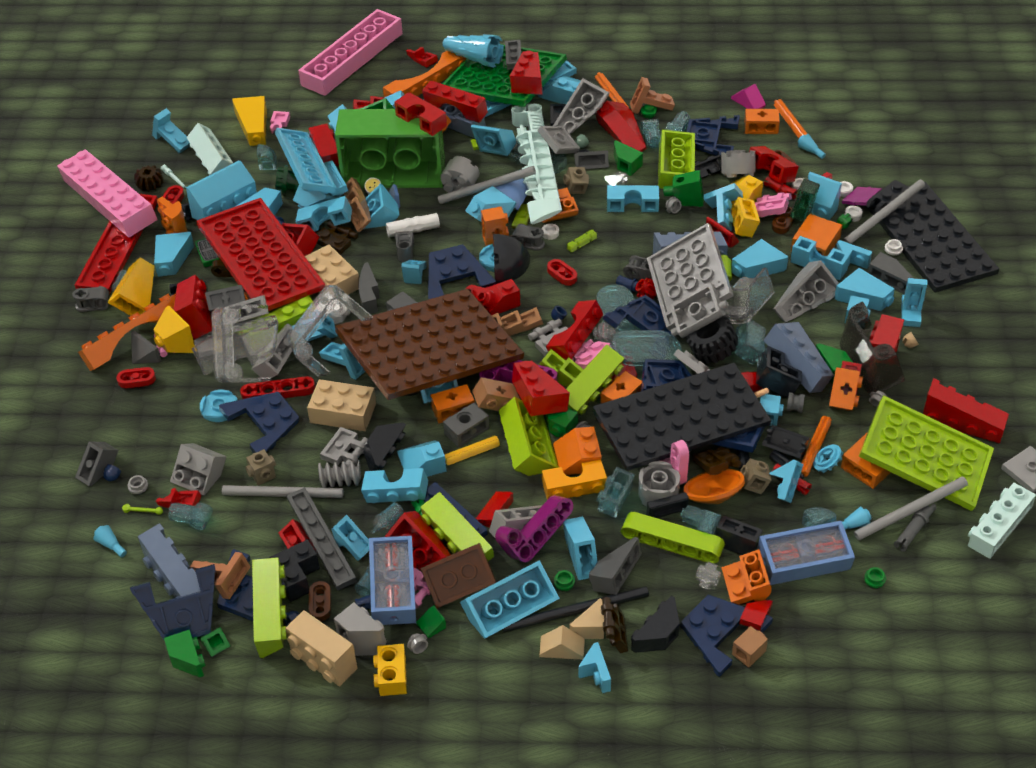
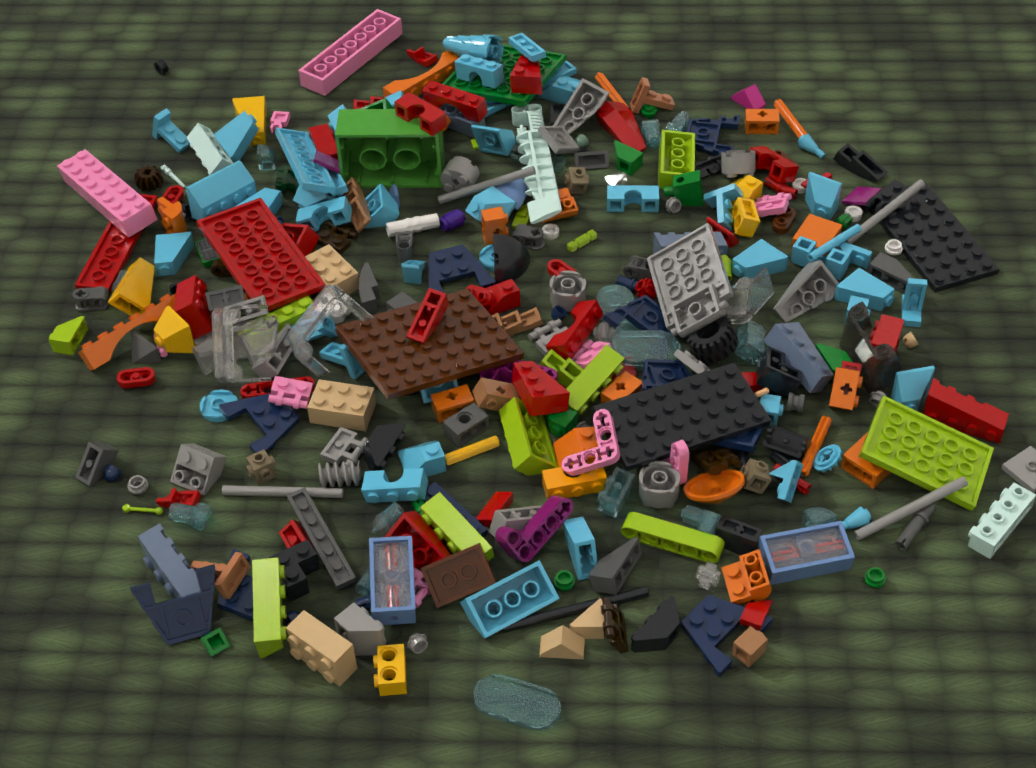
medium azure cone [93,525,127,557] -> none
green slope [164,629,206,678] -> none
reddish brown plate [309,581,331,622] -> none
medium azure slope [332,515,369,561] -> none
light yellow tile [365,178,381,194] -> none
green slope [416,605,446,639] -> none
dark grey plate [505,40,522,70] -> none
medium azure slope [578,642,611,693] -> none
black tile [646,492,689,518] -> none
clear green brick [790,179,820,222] -> none
white tile [840,181,853,197] -> none
none -> lime slope [49,316,89,355]
none -> black bush [154,59,169,75]
none -> medium azure slope [213,111,259,163]
none -> bright pink plate [268,376,313,410]
none -> magenta piece [313,150,340,173]
none -> red slope [406,288,449,344]
none -> dark purple brick [439,209,466,231]
none -> medium azure arch [455,54,504,89]
none -> clear light blue tile [473,674,561,730]
none -> medium azure plate [508,33,546,62]
none -> light grey brick [550,271,586,312]
none -> bright pink beam [562,409,620,476]
none -> medium azure piece [807,224,862,262]
none -> black slope [833,143,888,182]
none -> medium azure slope [890,366,935,411]

